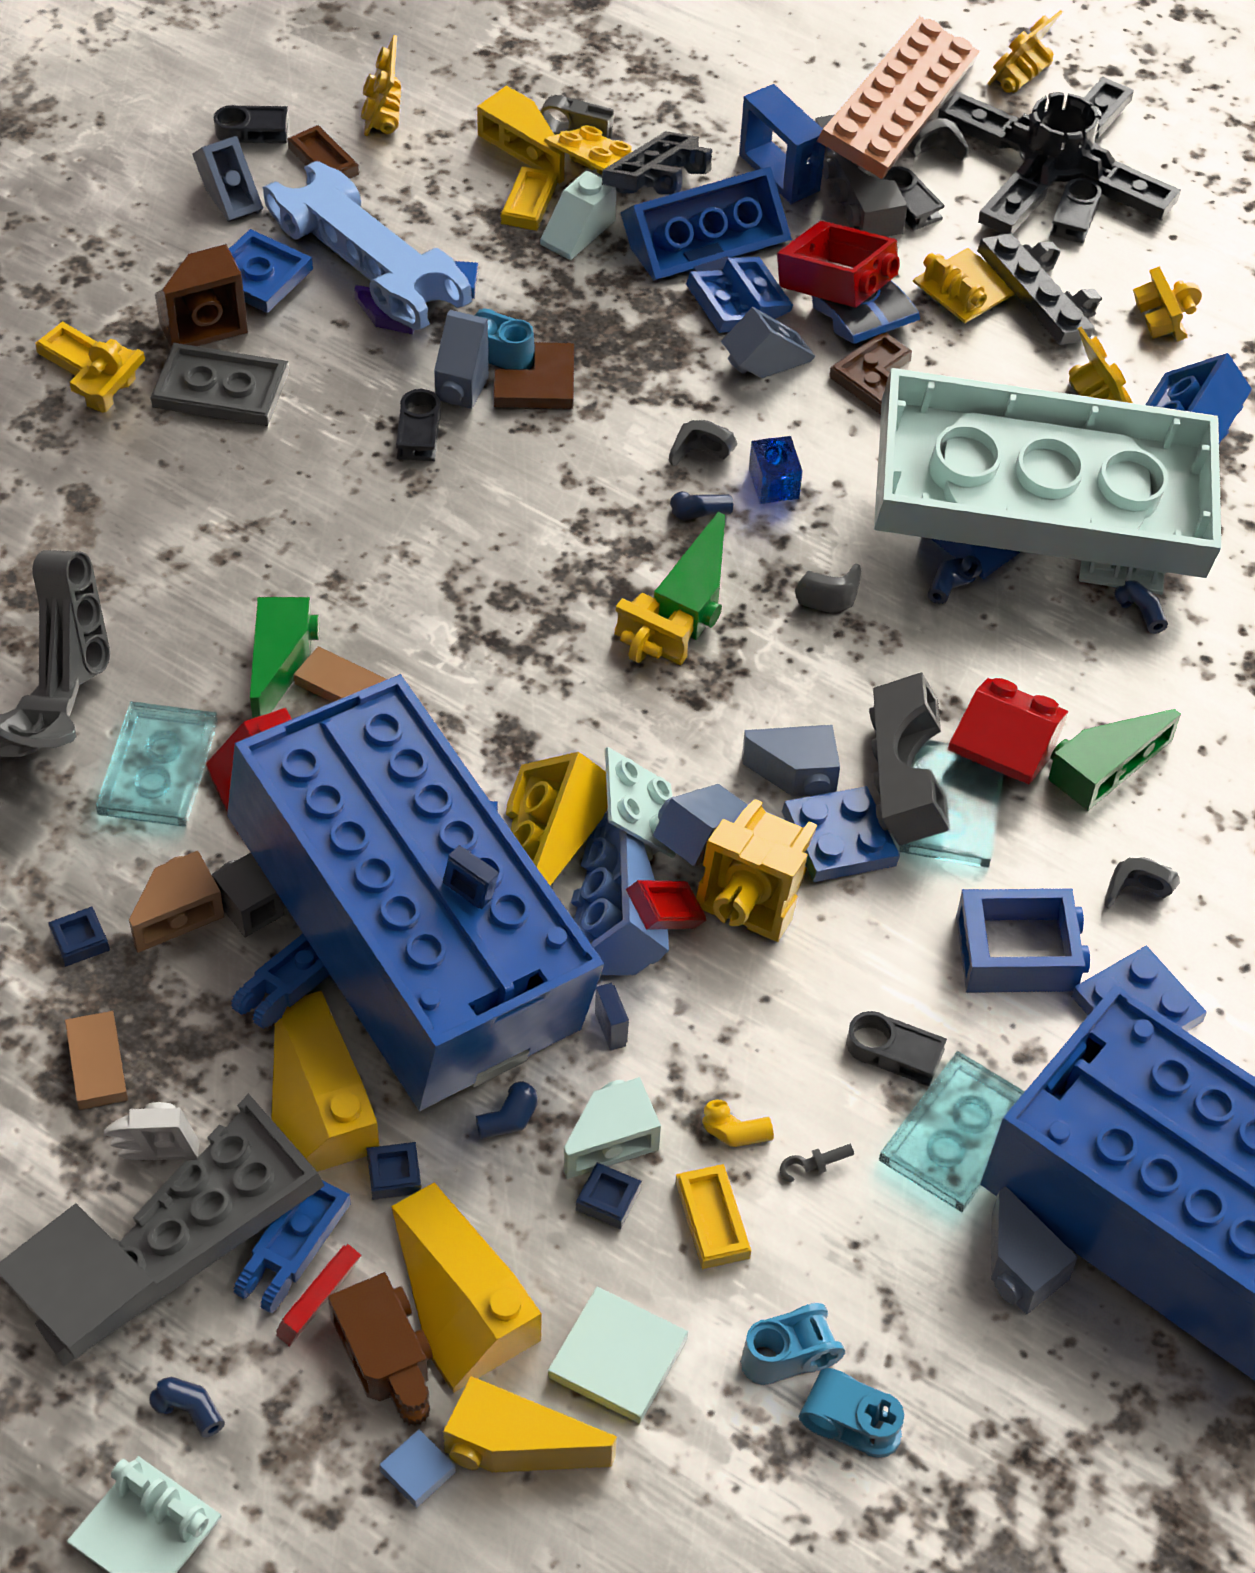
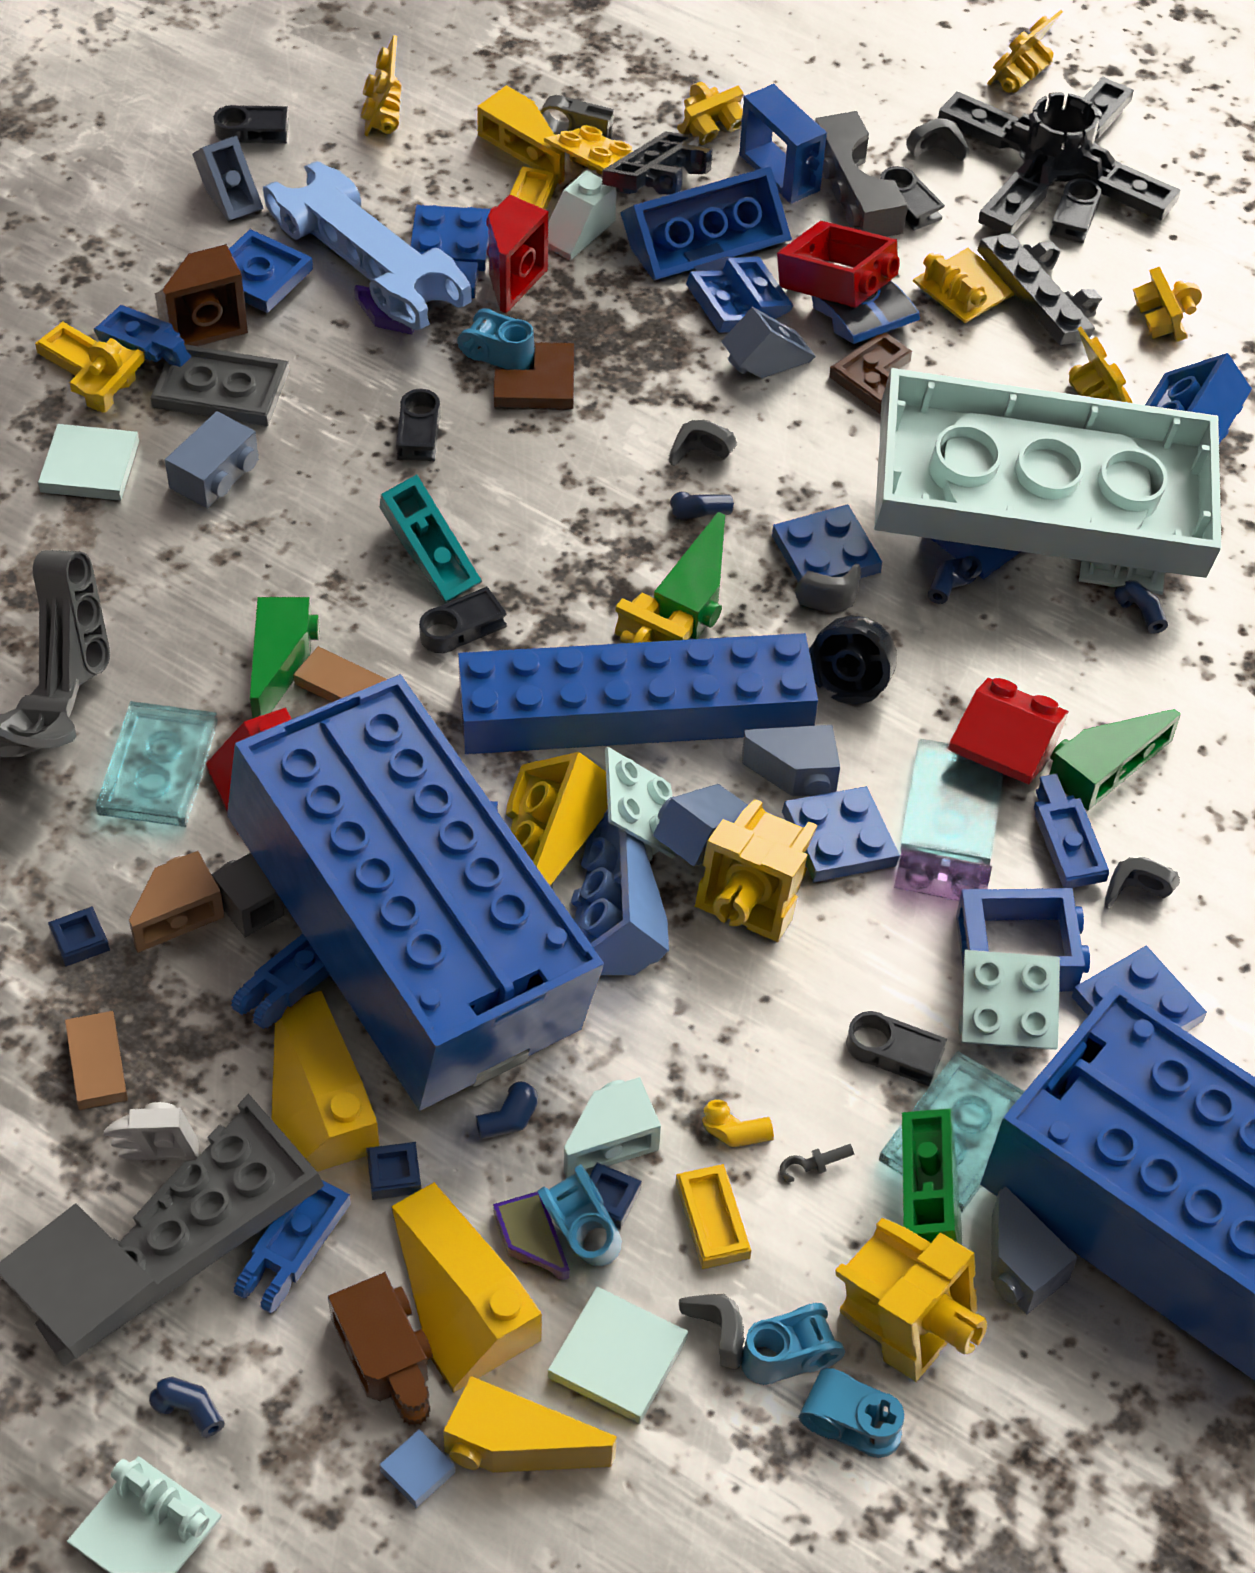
red tile [276,1244,361,1347] -> none
reddish brown tile [287,125,359,179] -> none
sand blue slope [434,310,489,409] -> none
dark blue tile [443,845,499,909] -> none
dark blue tile [595,982,629,1051] -> none
red tile [626,880,707,929] -> none
clear blue brick [749,436,803,504] -> none
plate [817,16,980,179] -> none
dark grey arch [869,672,950,846] -> none
none -> light aqua tile [38,424,139,501]
none -> blue hinge [94,305,191,367]
none -> sand blue brick [165,411,259,509]
none -> teal slope [379,474,482,603]
none -> blue plate [411,205,491,271]
none -> black piece [419,586,507,653]
none -> blue brick [458,633,818,754]
none -> red slope [486,194,549,314]
none -> olive tile [493,1191,570,1280]
none -> dark azure piece [538,1164,622,1266]
none -> yellow hips [677,82,744,146]
none -> dark grey hair [679,1294,745,1370]
none -> blue plate [772,504,883,582]
none -> black cylinder [809,615,897,705]
none -> yellow piece [835,1218,988,1382]
none -> clear purple hinge [894,846,993,901]
none -> green slope [902,1108,962,1245]
none -> light aqua hinge [959,950,1060,1050]
none -> hinge [1034,774,1110,888]

